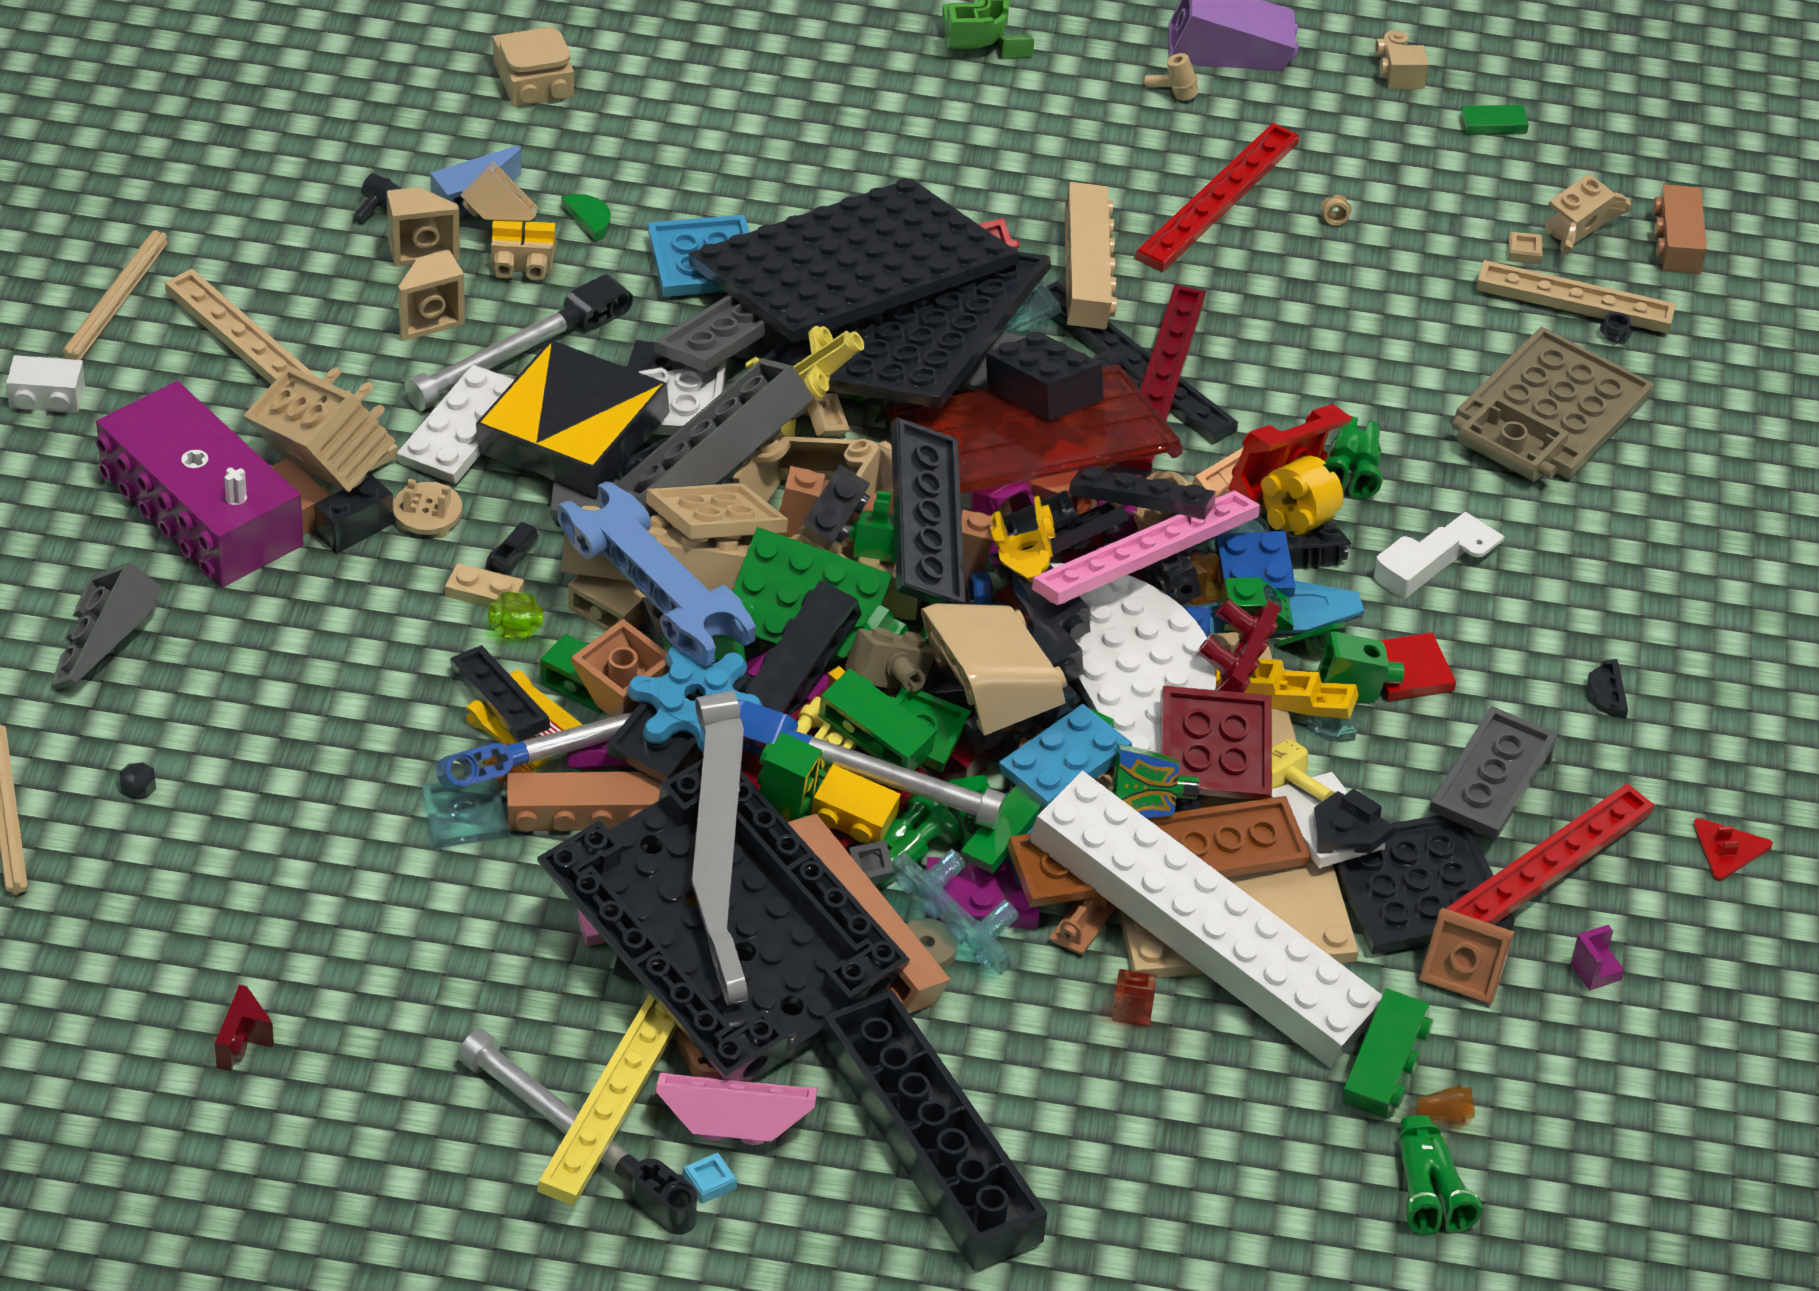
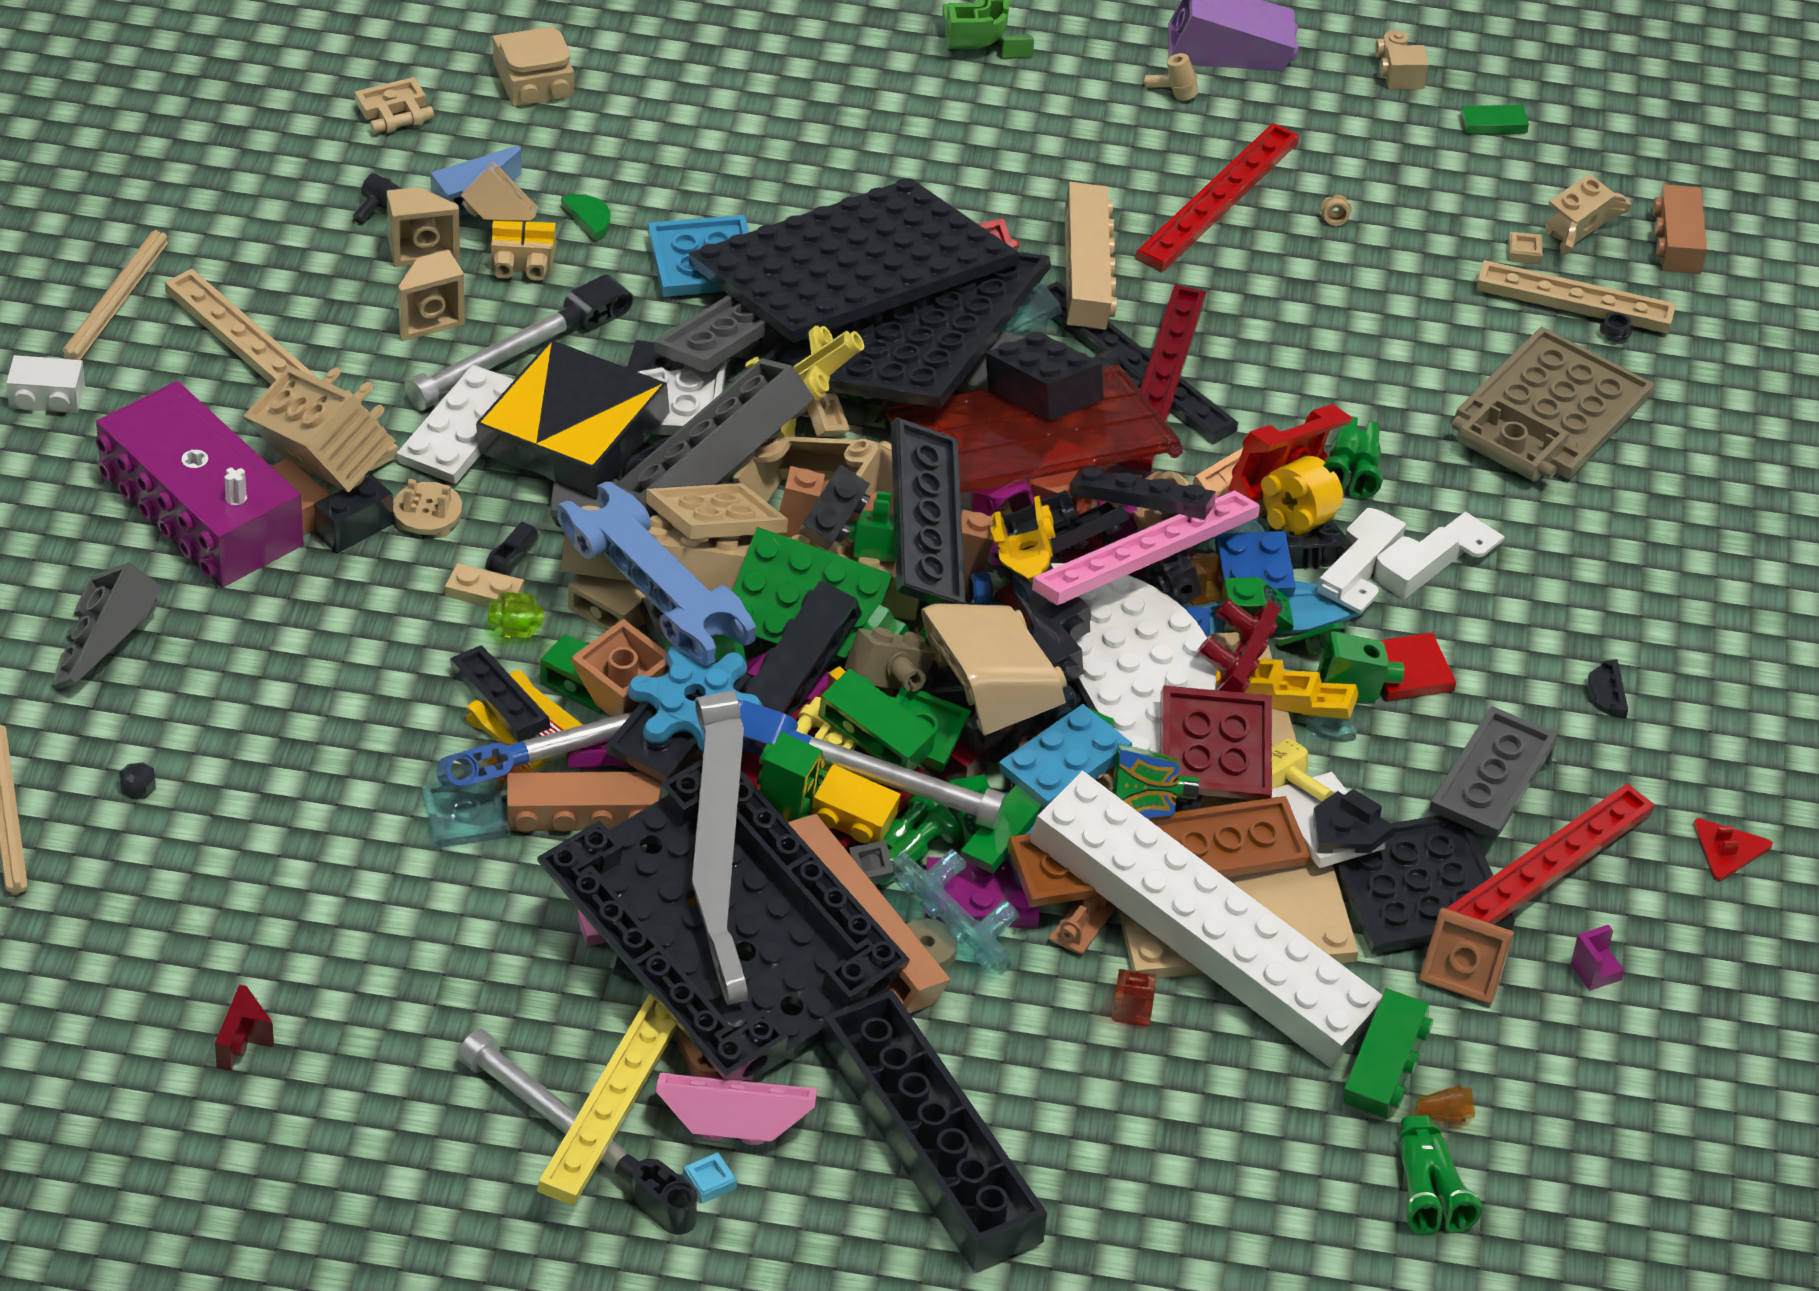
none -> tan plate [355,77,434,134]
none -> white piece [1317,508,1406,614]

